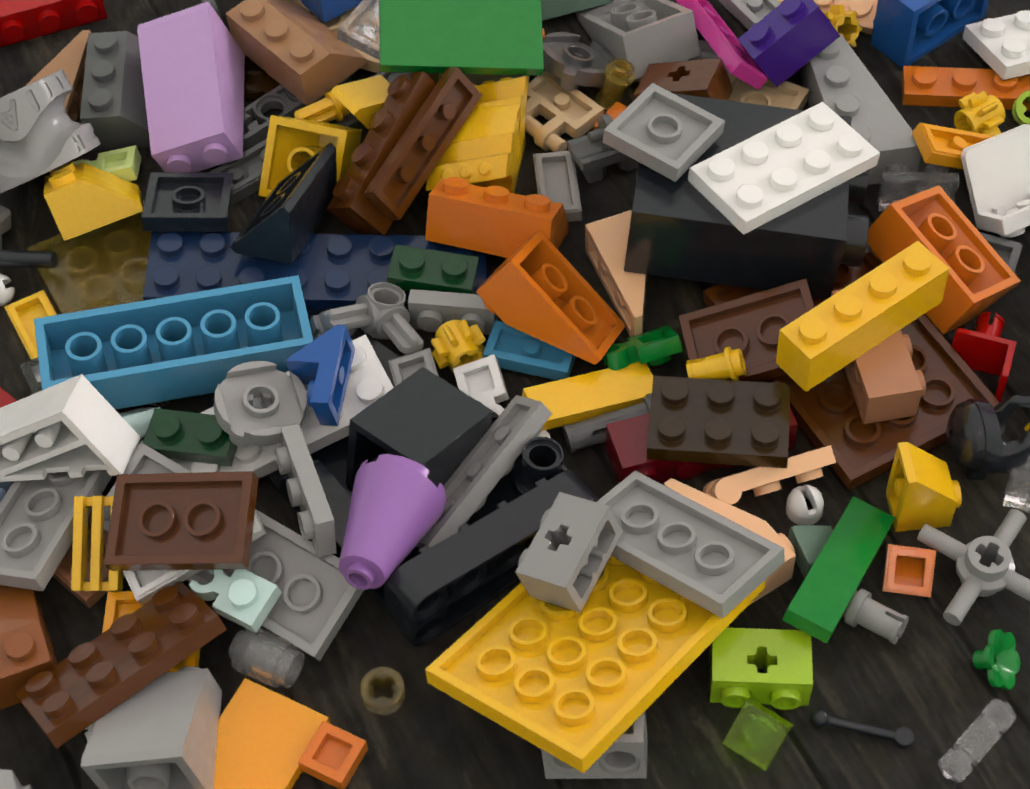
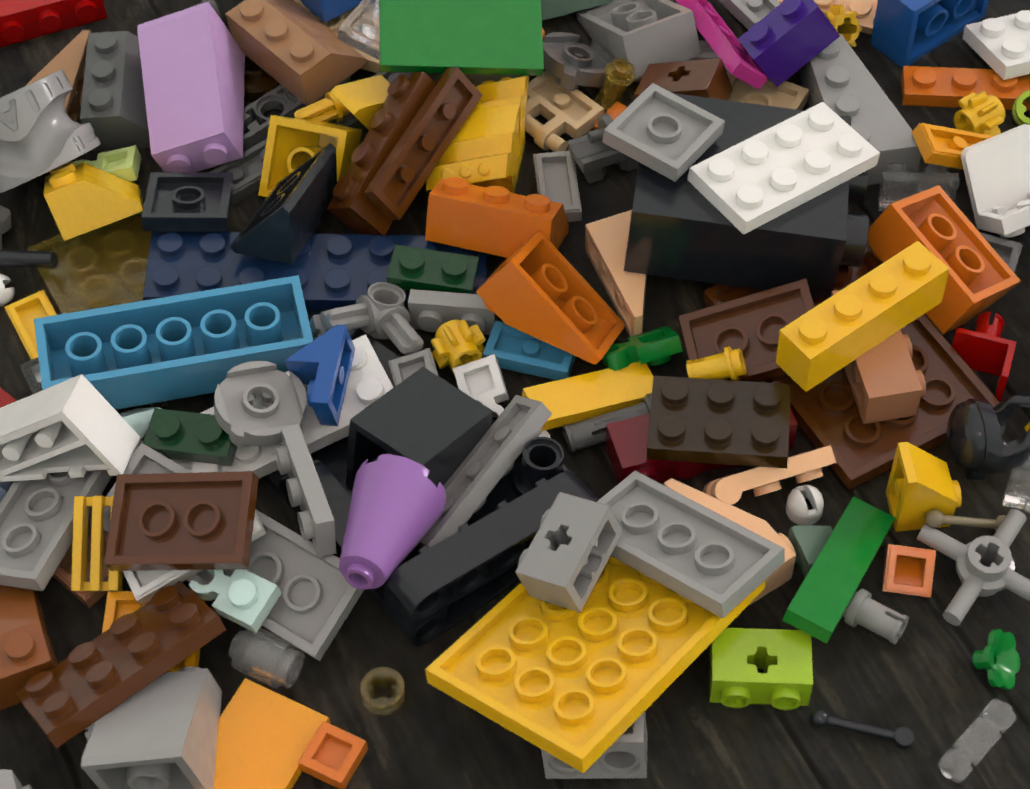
clear neon green plate [722,698,793,771] -> none
none -> dark tan hinge [925,509,1006,531]

